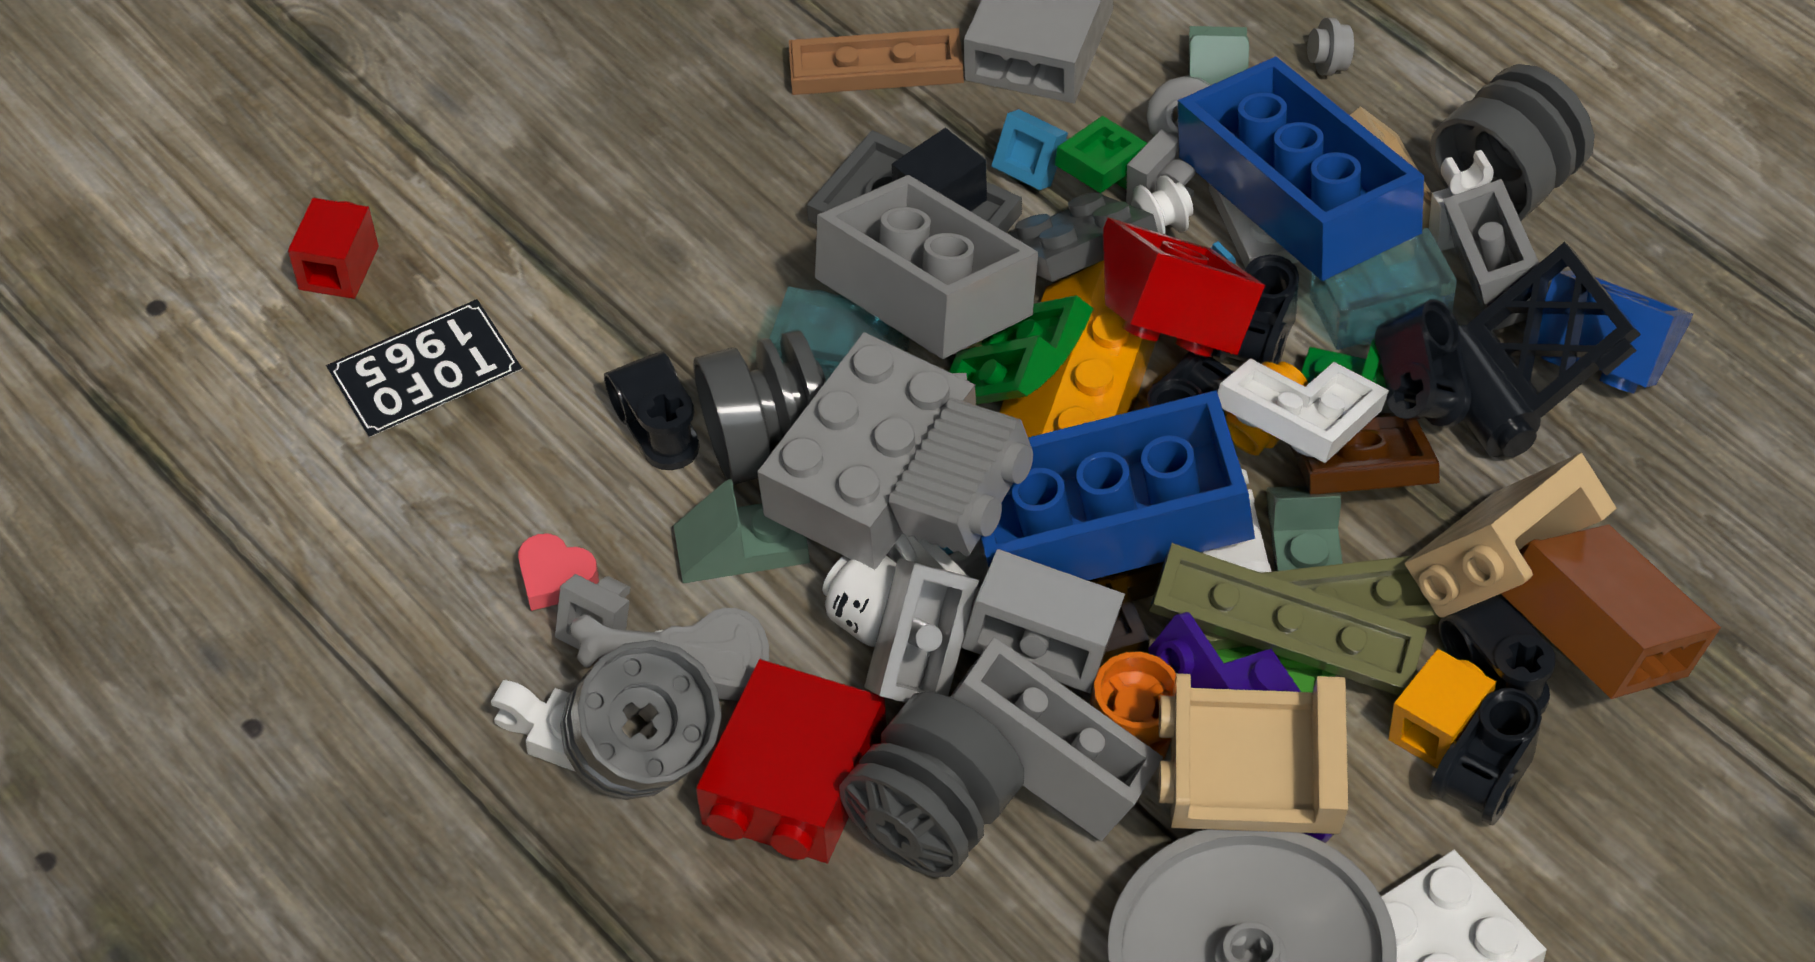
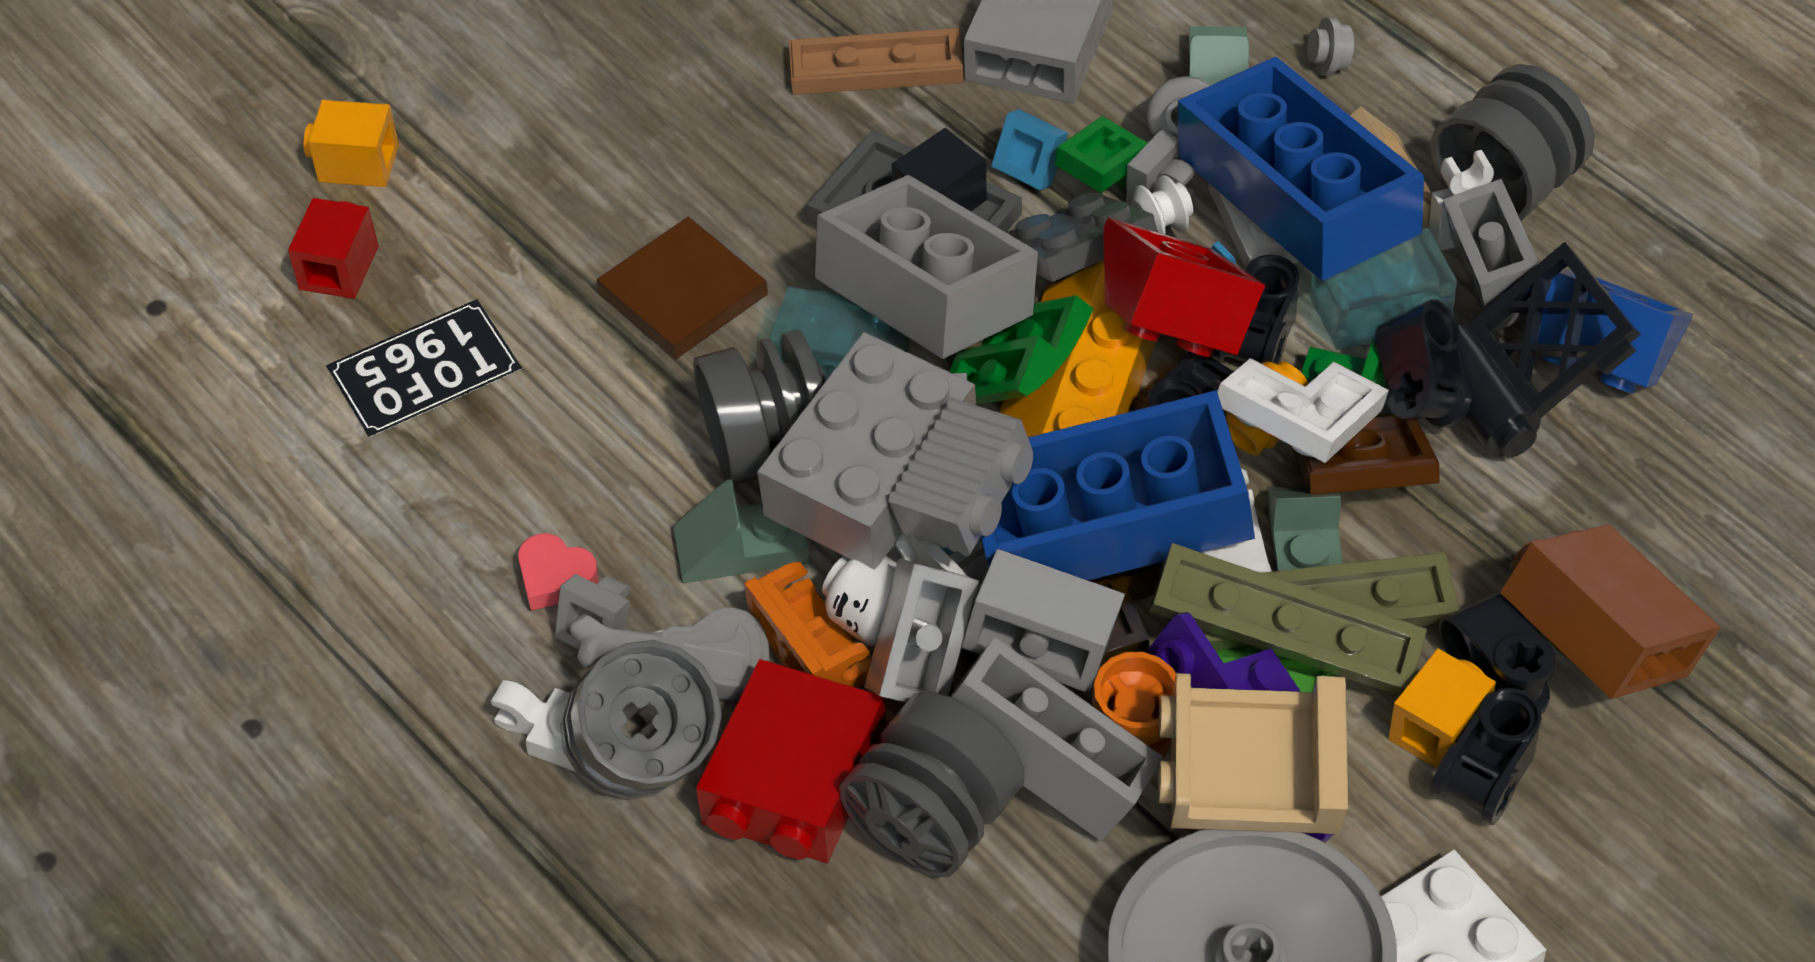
black piece [604,350,700,470] -> none
tan panel [1404,452,1617,618] -> none
none -> light orange brick [303,100,399,187]
none -> reddish brown tile [597,216,768,359]
none -> orange hinge [744,562,871,688]

